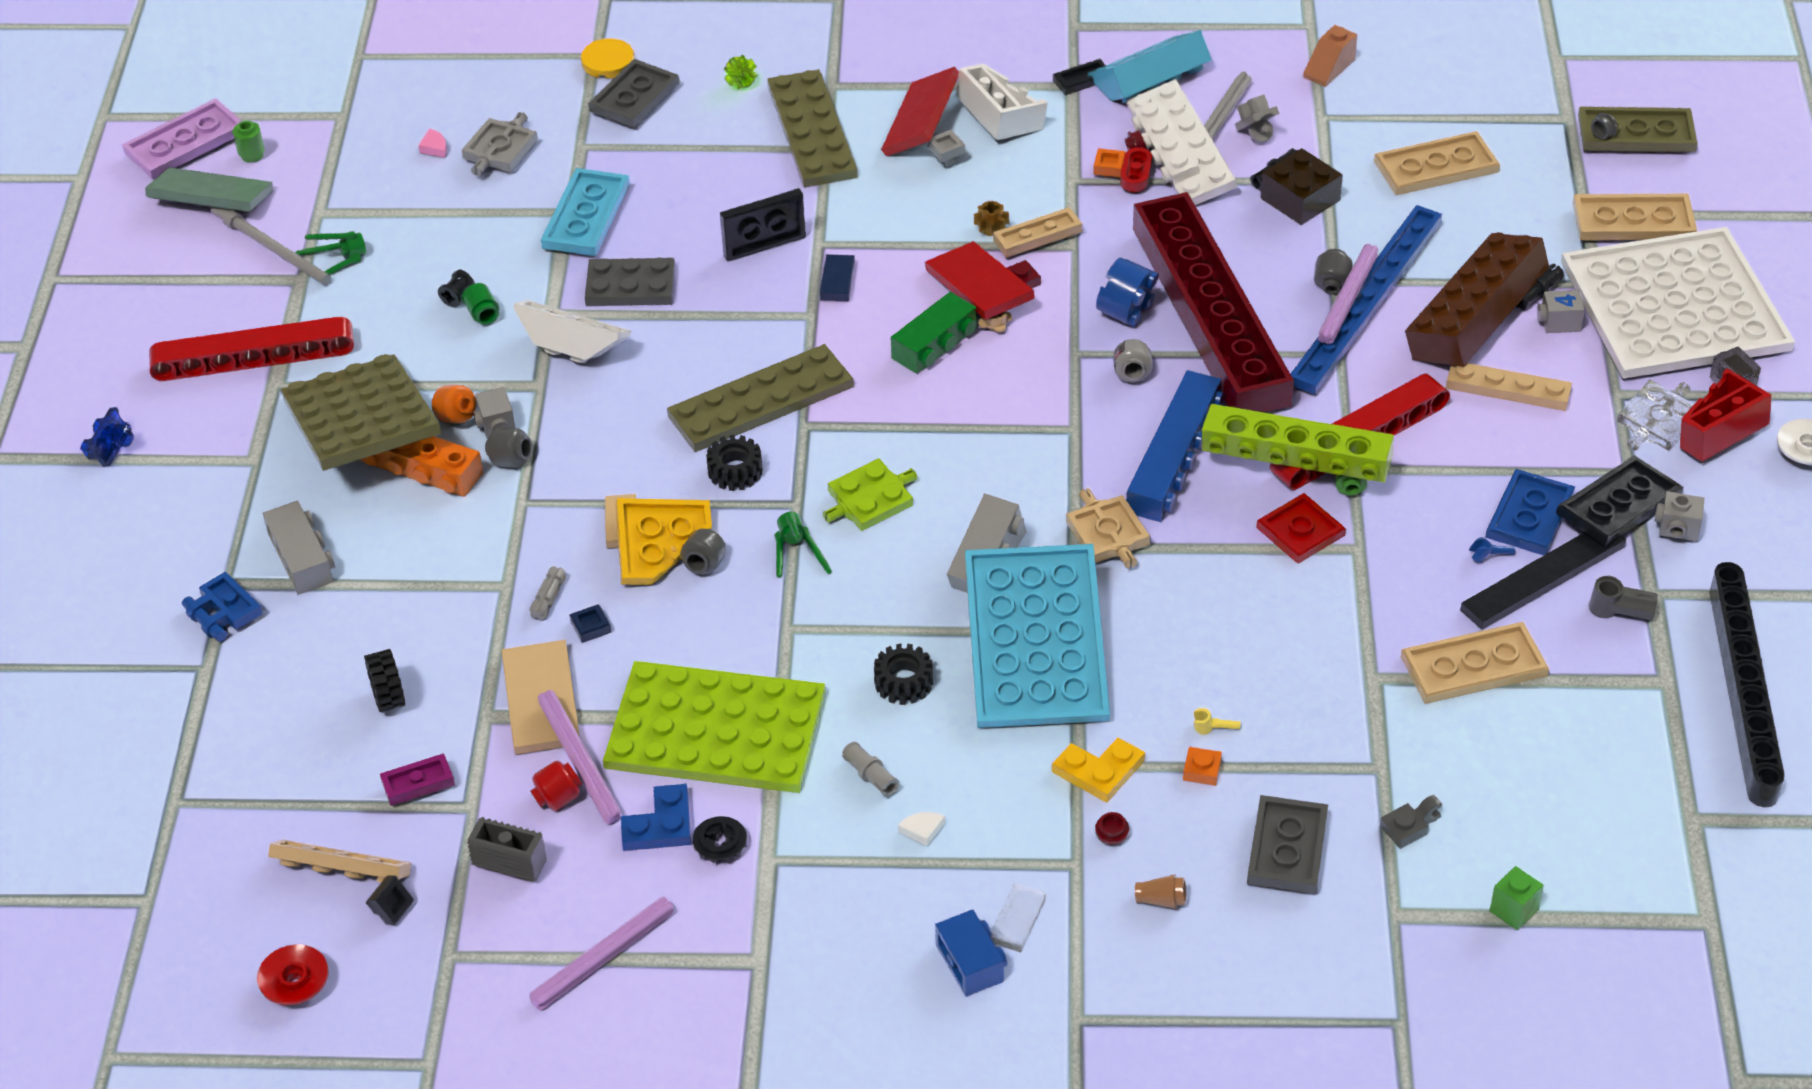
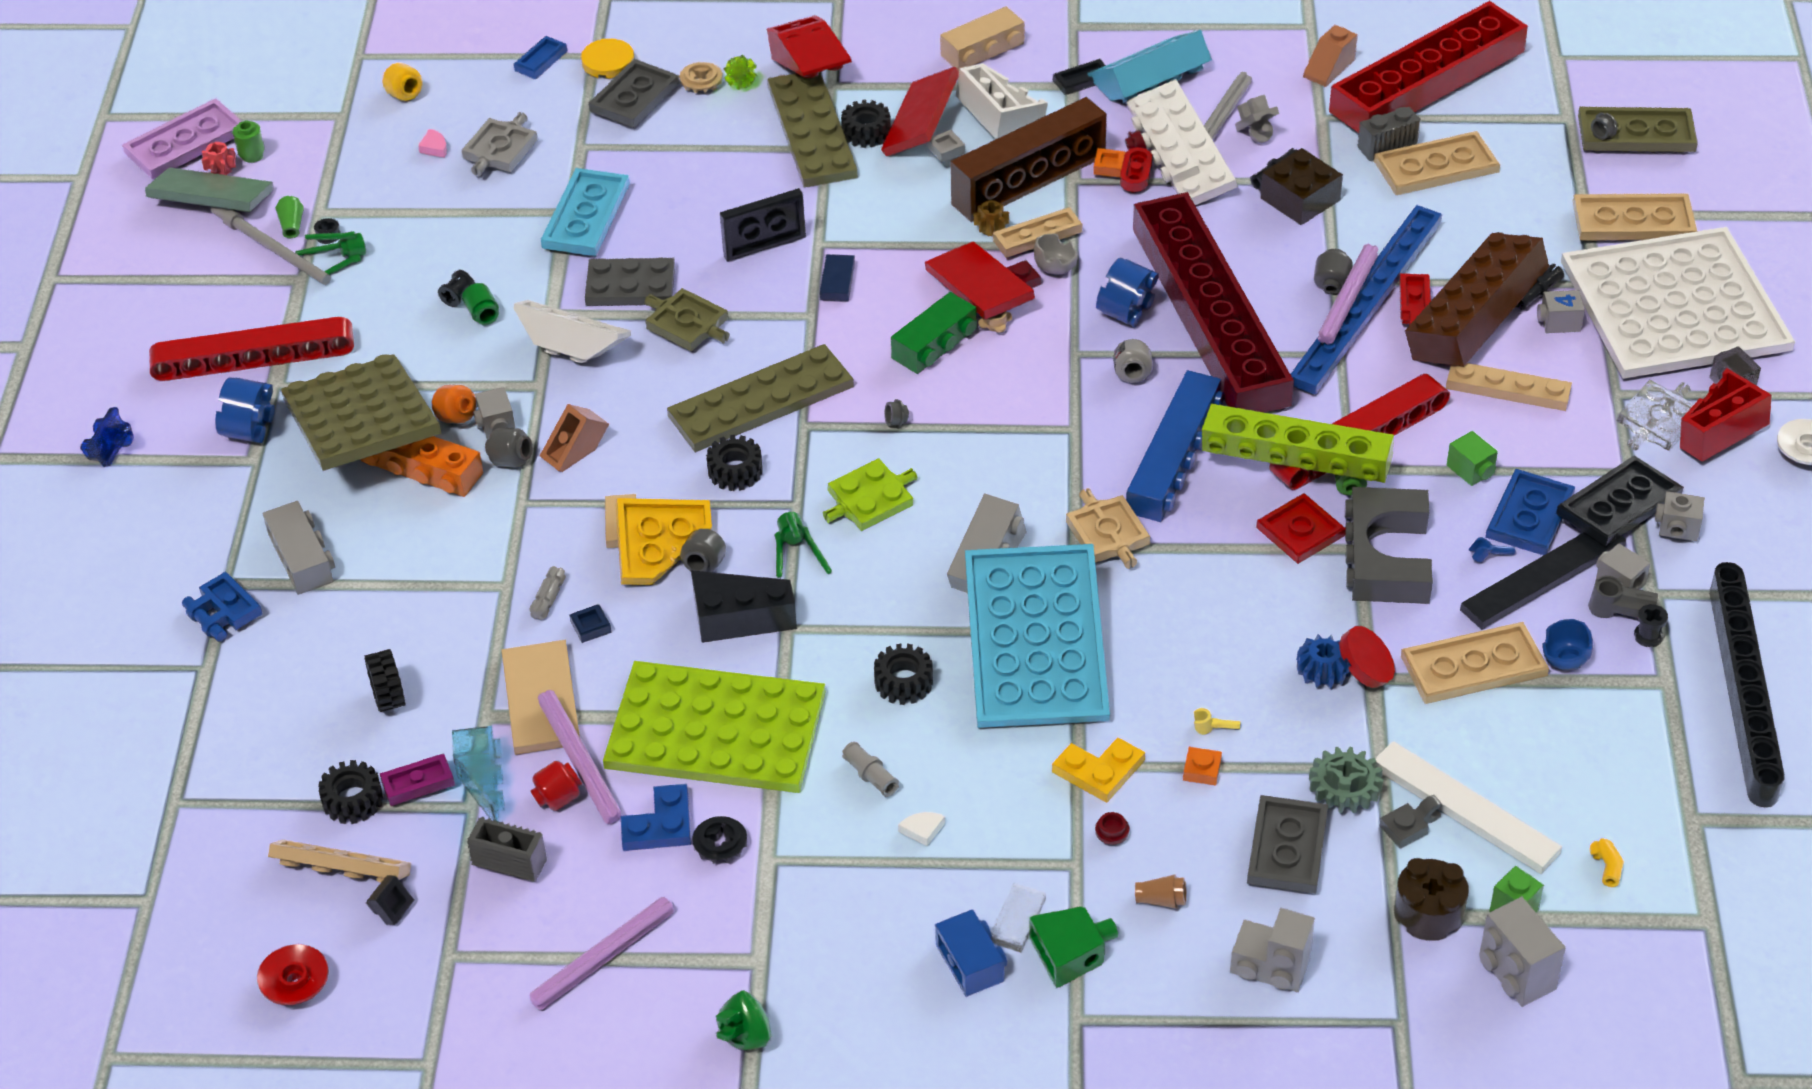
none -> coral gear [201,142,236,175]
none -> blue brick [215,377,275,443]
none -> bright green cone [275,196,304,239]
none -> black bush [314,218,341,244]
none -> black tyre [318,760,383,824]
none -> yellow head [382,62,423,101]
none -> clear light blue slope [452,726,505,823]
none -> blue tile [513,36,568,80]
none -> nougat slope [540,404,609,472]
none -> olive plate [645,288,730,352]
none -> tan gear [679,62,722,94]
none -> black wedge [691,570,797,643]
none -> green piece [716,990,772,1050]
none -> red slope [766,15,852,78]
none -> black tyre [841,99,891,148]
none -> dark grey plate [884,399,909,429]
none -> tan brick [940,6,1025,71]
none -> reddish brown brick [950,97,1107,222]
none -> green torso [1029,906,1118,988]
none -> light grey hair [1034,233,1078,274]
none -> light grey brick [1230,908,1315,992]
none -> blue gear [1296,634,1351,689]
none -> sand green gear [1309,746,1383,813]
none -> red brick [1329,0,1528,133]
none -> red tile [1339,626,1395,688]
none -> dark grey arch [1344,487,1433,604]
none -> dark grey brick [1357,107,1421,162]
none -> white tile [1375,741,1562,874]
none -> dark brown brick [1394,858,1469,941]
none -> red hinge [1399,273,1431,325]
none -> bright green brick [1446,430,1498,486]
none -> light grey brick [1479,897,1566,1007]
none -> blue hair [1542,619,1593,670]
none -> yellow arm [1590,838,1624,887]
none -> light grey brick [1595,543,1650,590]
none -> black bush [1634,604,1668,647]

